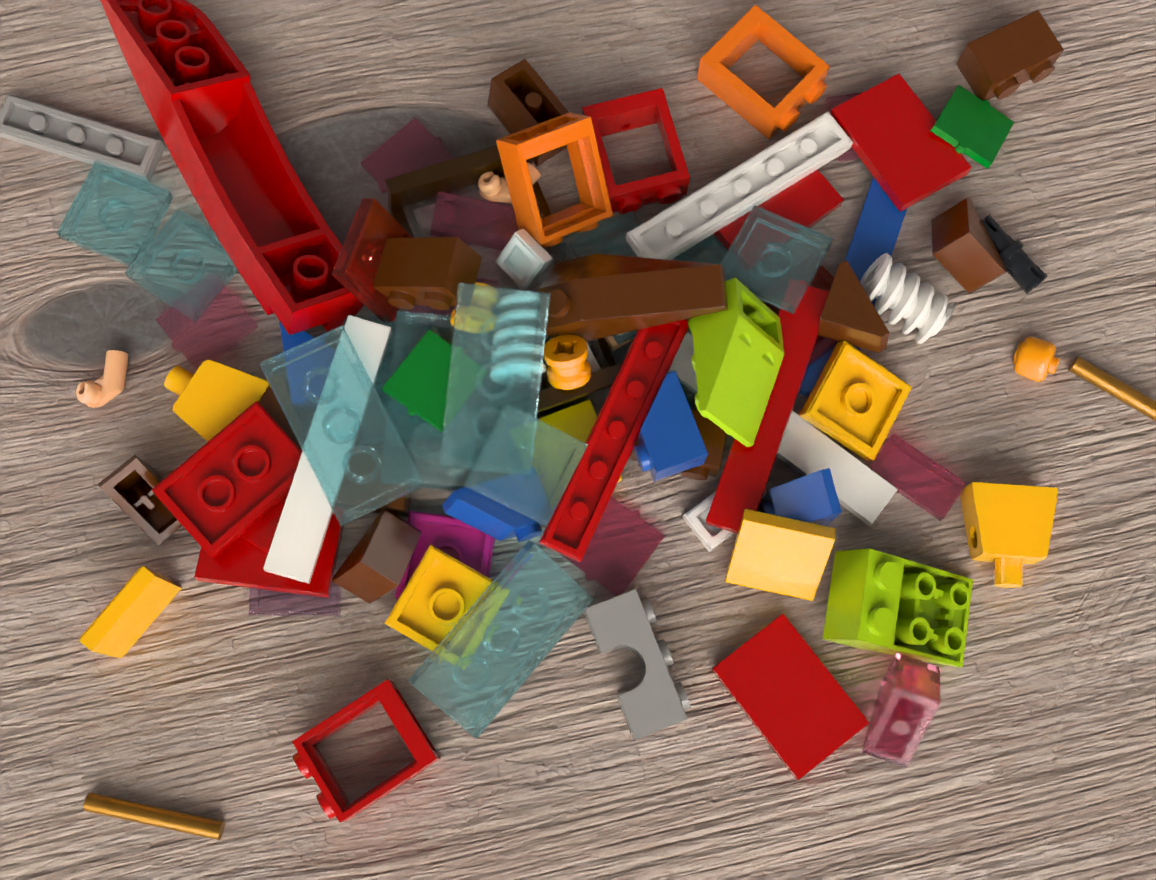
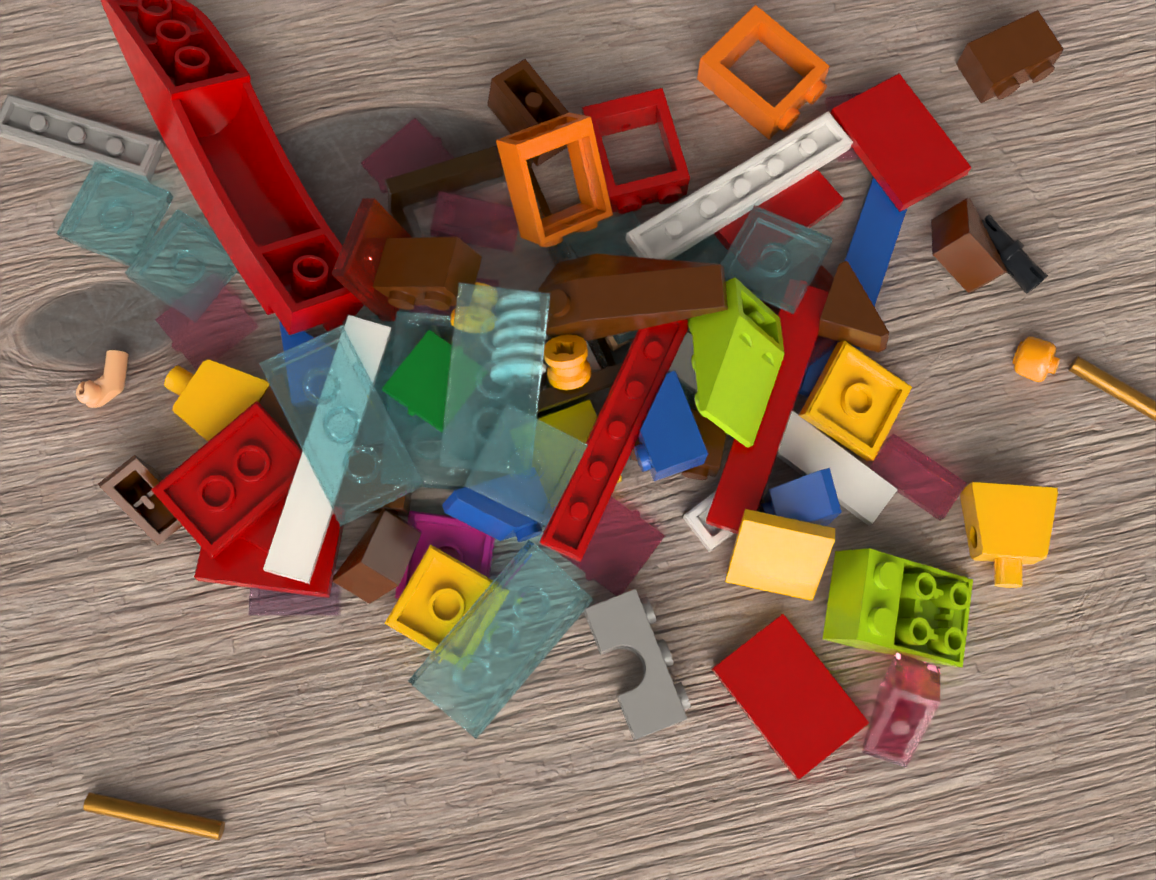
yellow tile [79,566,182,659] -> none
red window [292,679,441,823] -> none
light nougat arm [478,162,541,203] -> none
white tile [495,229,553,291] -> none
white piece [860,253,956,344] -> none
green piece [930,85,1014,169] -> none

